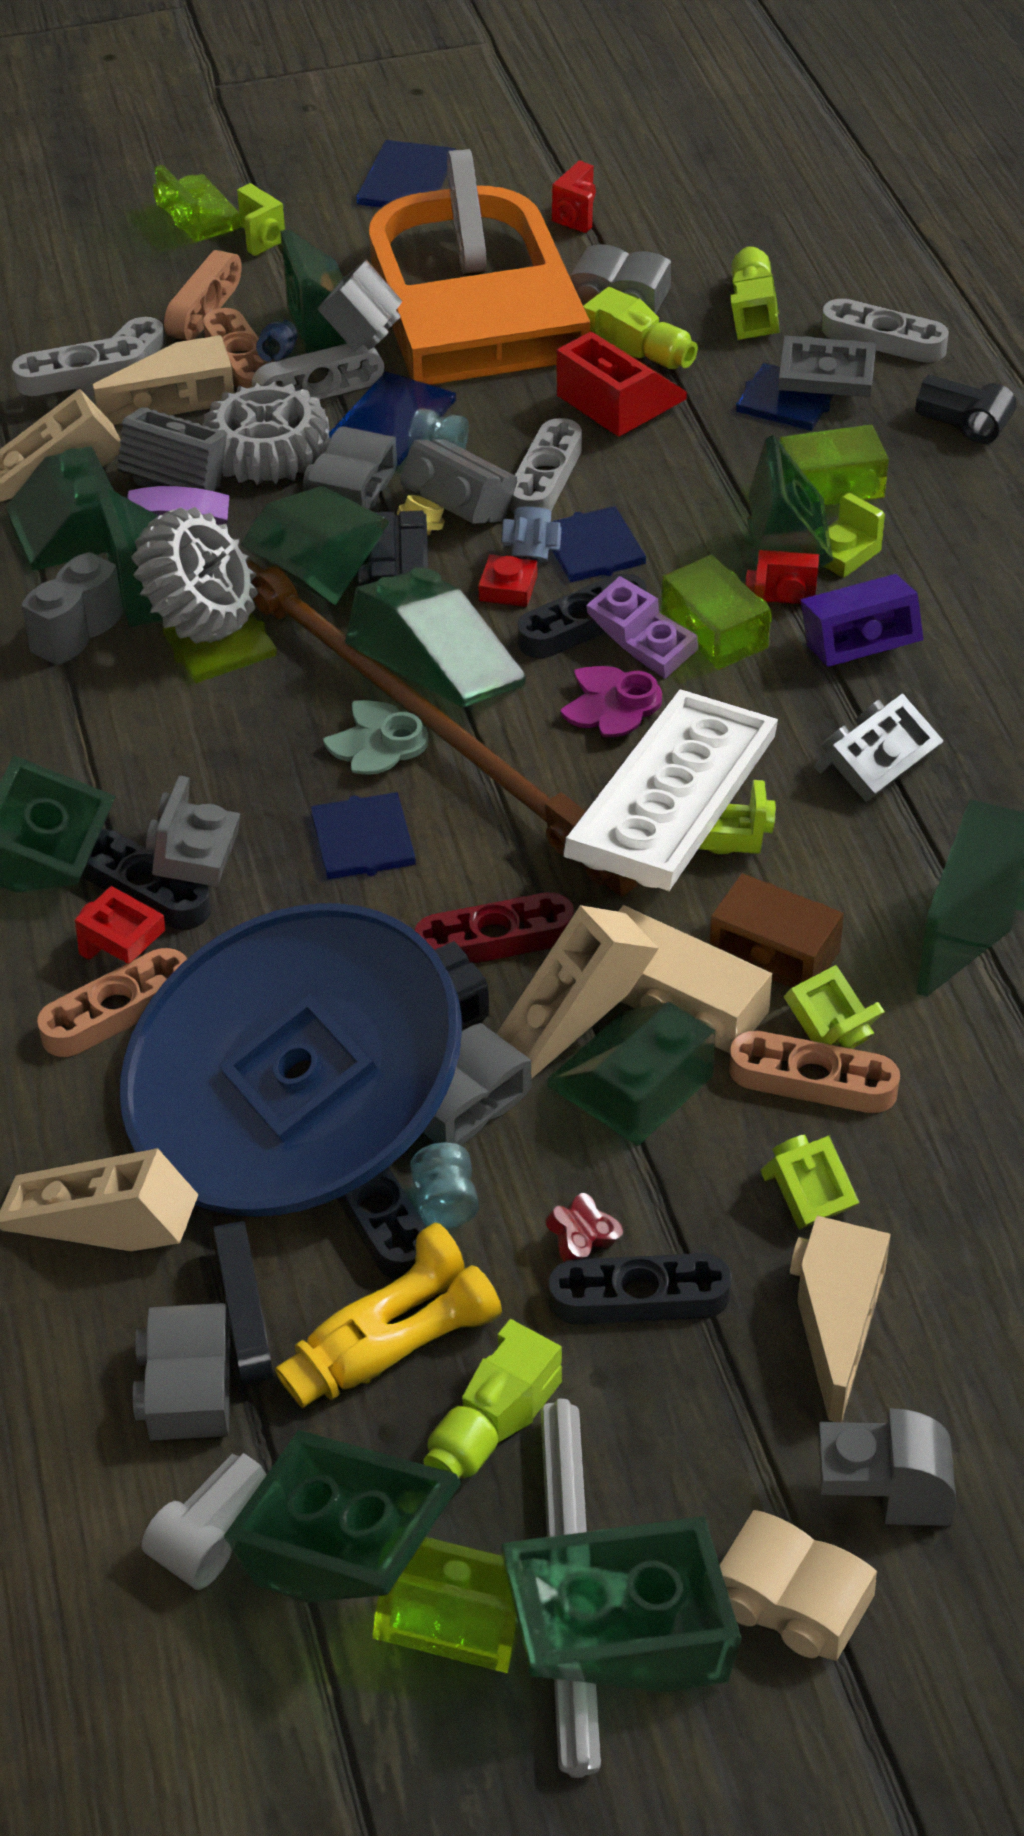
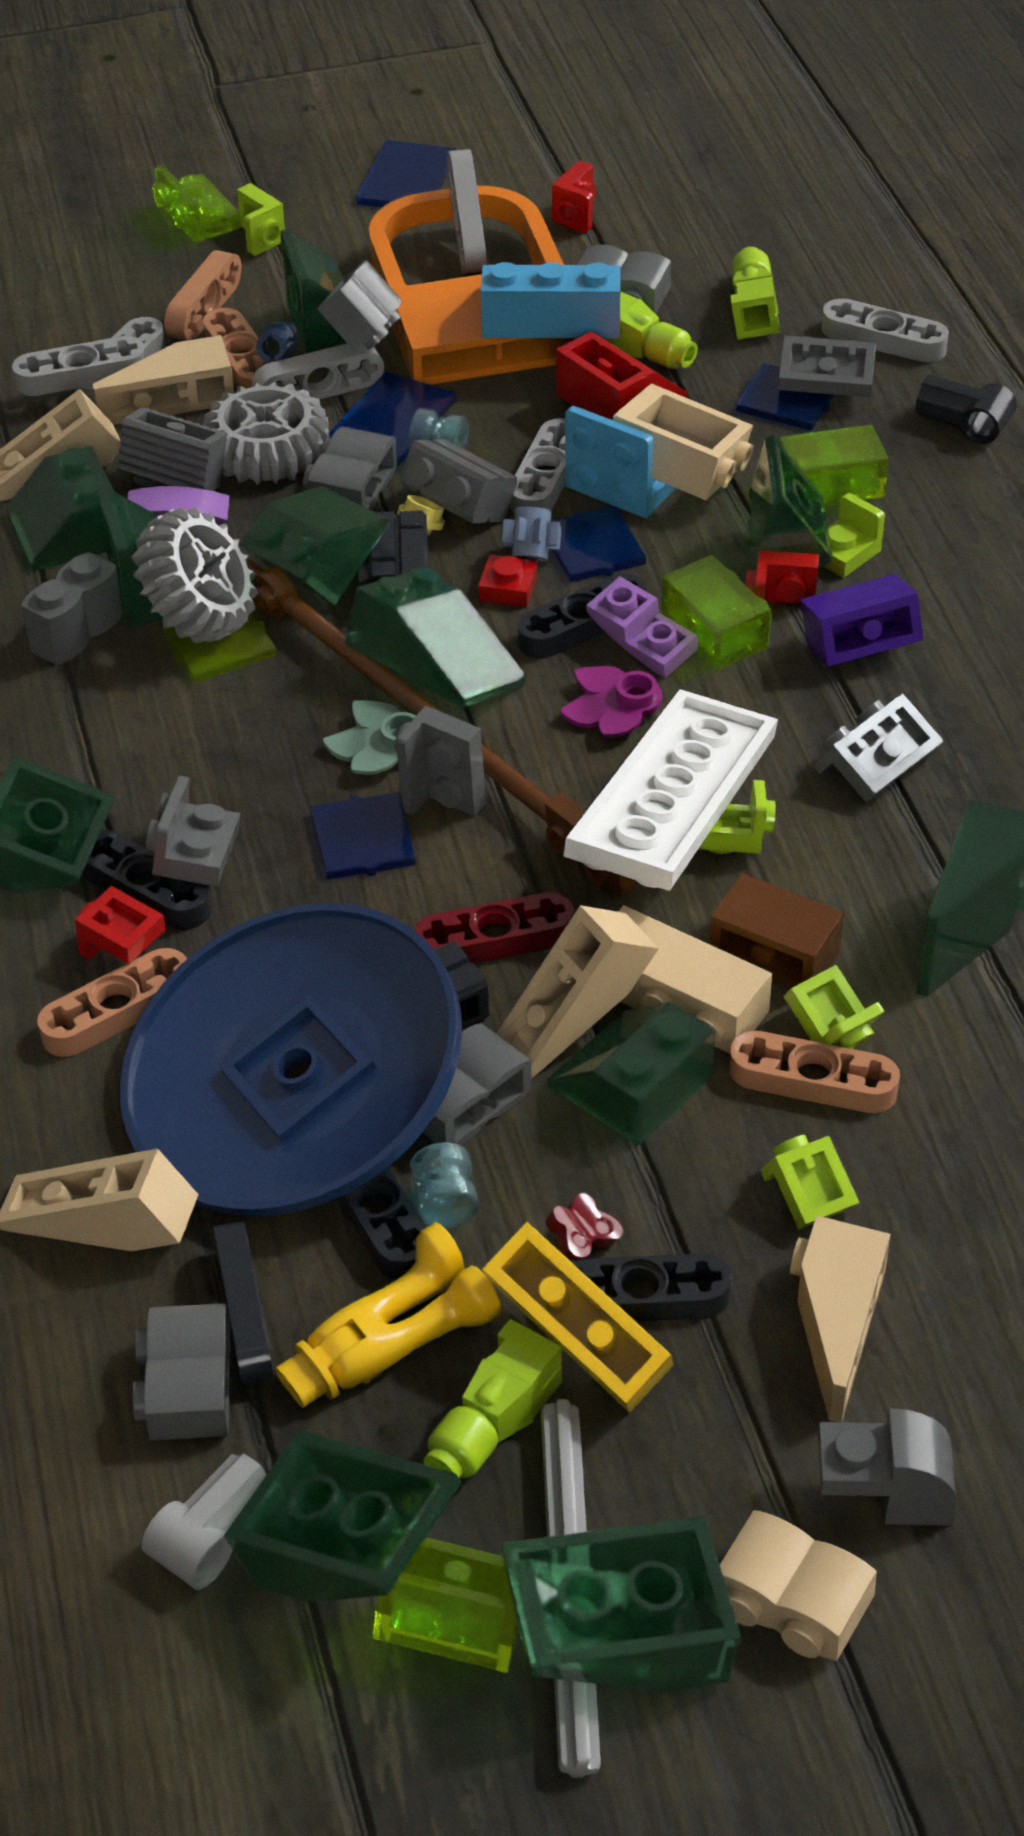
none -> dark grey bracket [394,705,486,817]
none -> dark azure slope [481,262,621,338]
none -> yellow brick [482,1222,674,1413]
none -> dark azure bracket [565,406,676,518]
none -> tan window [613,384,753,500]

